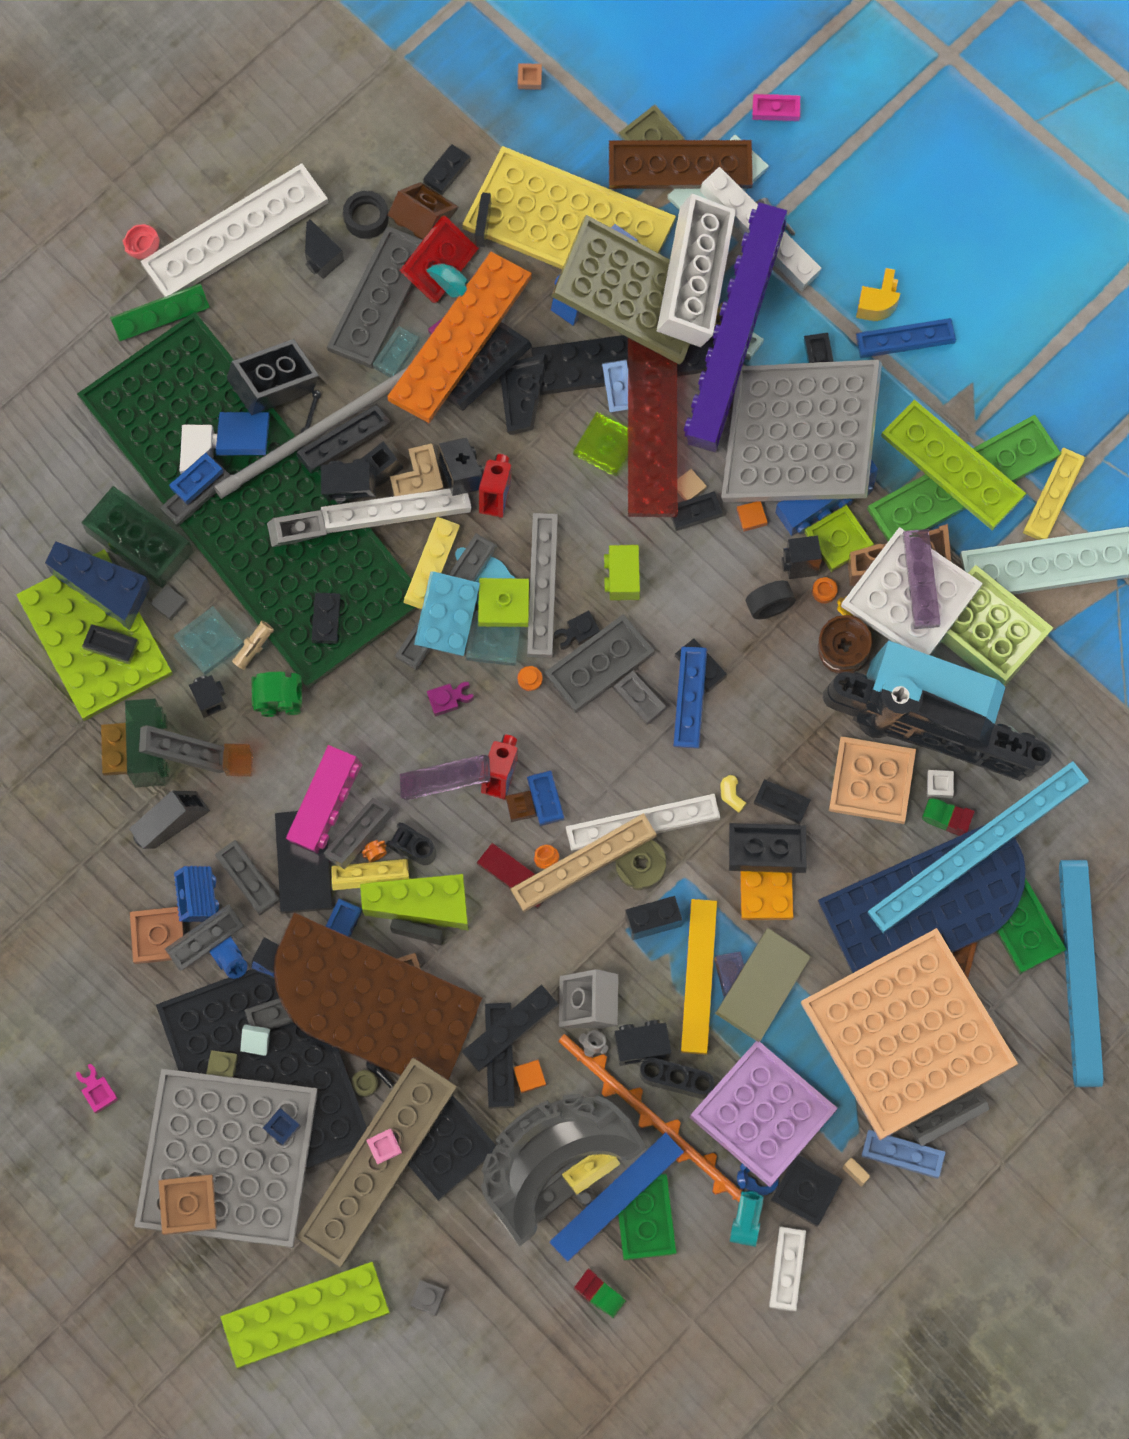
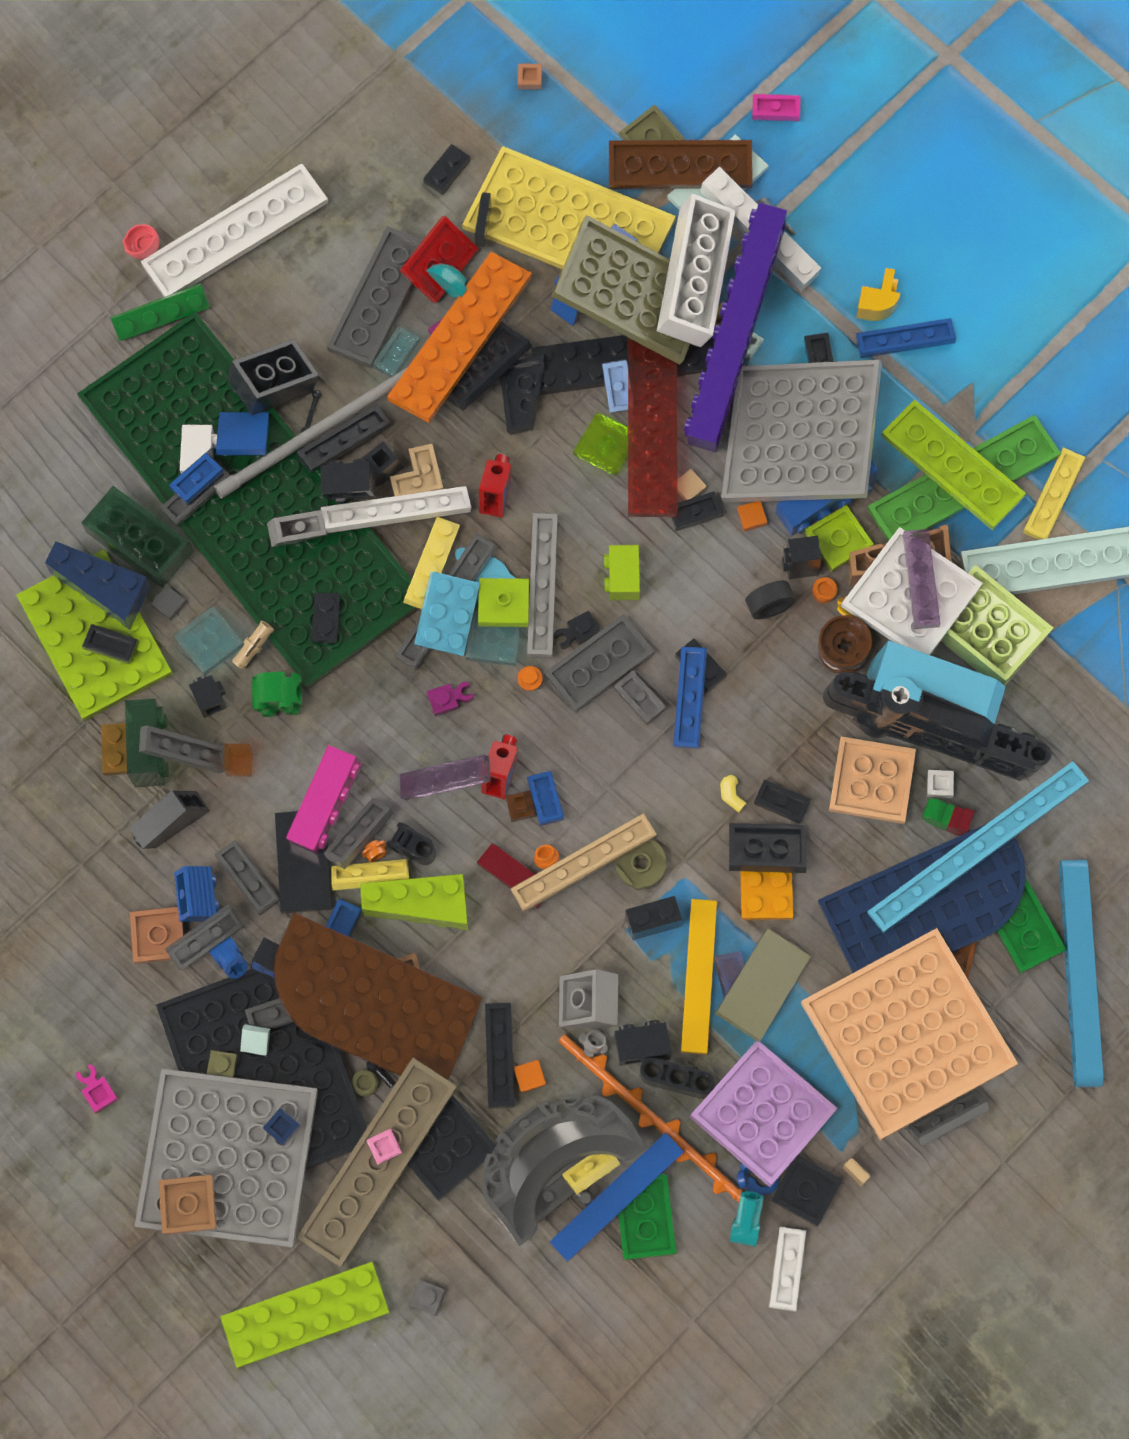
black slope [305,219,344,279] -> none
black tyre [343,191,389,239] -> none
reddish brown slope [388,182,458,240] -> none
pearl dark grey tile [390,918,443,945] -> none
black brick [438,438,484,496] -> none
black plate [462,984,559,1072] -> none
white tile [566,794,720,853] -> none
leg [574,1268,626,1318] -> none
medium blue plate [861,1130,945,1179] -> none

